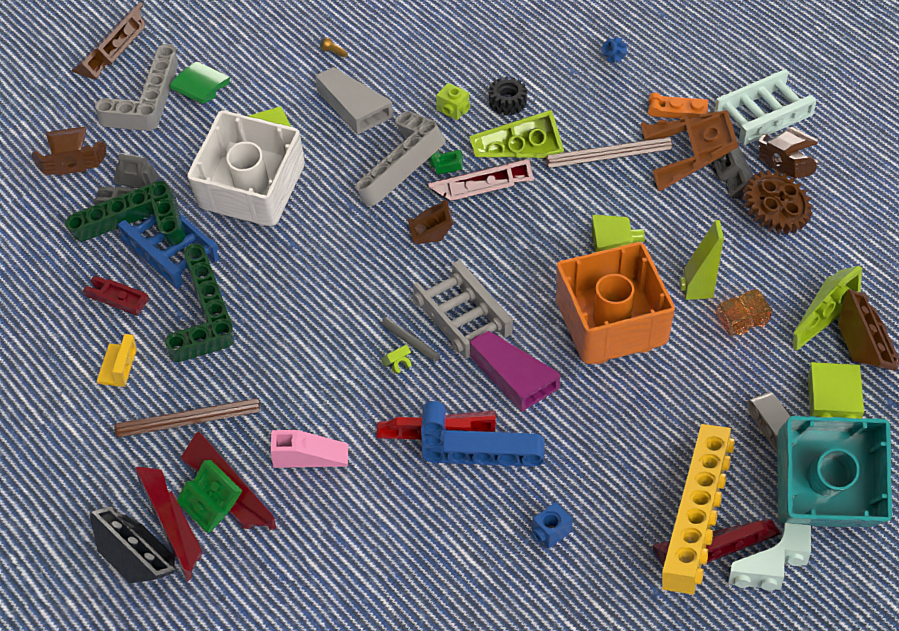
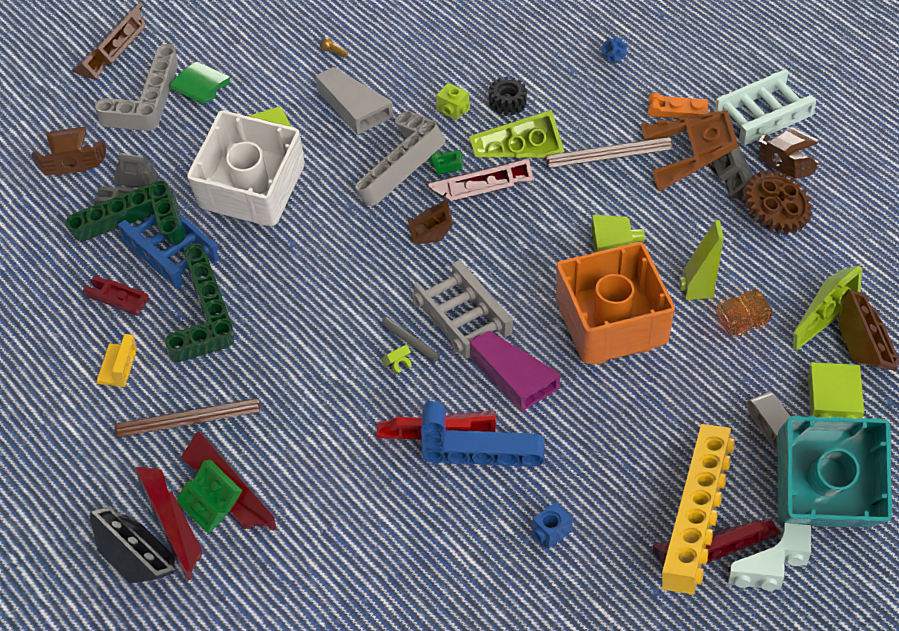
bright pink slope [271,430,348,468] -> none

